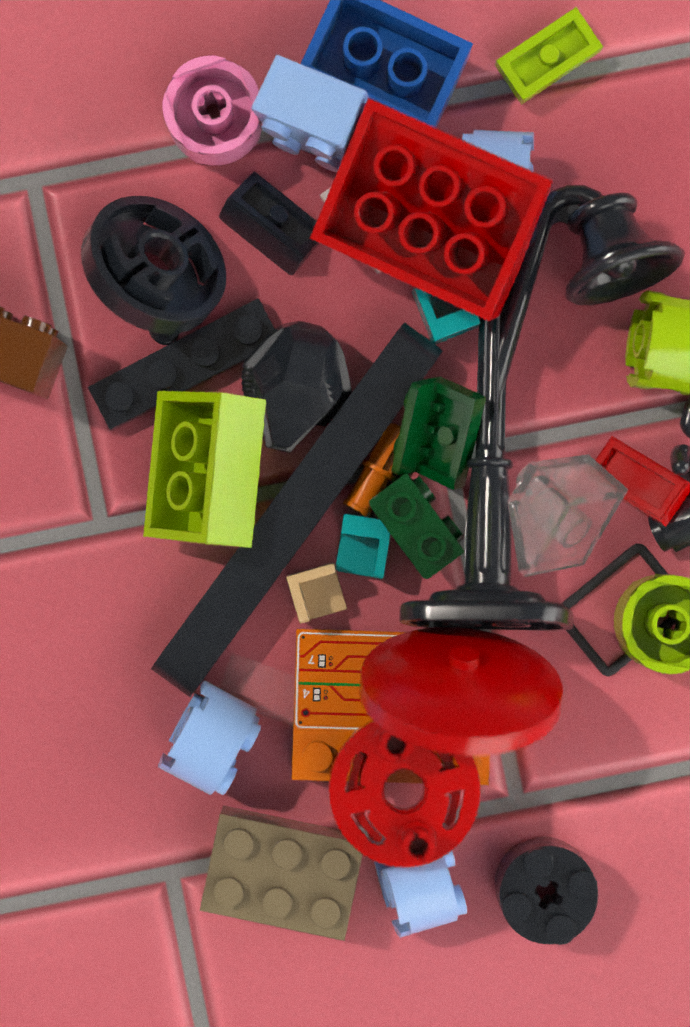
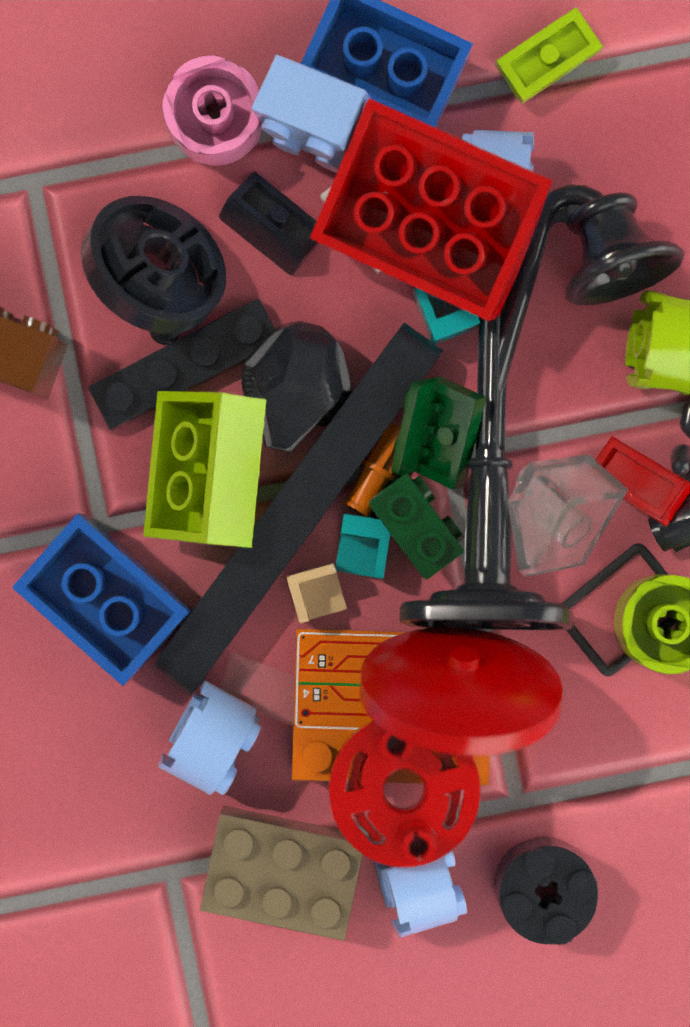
none -> blue brick [12,513,193,686]

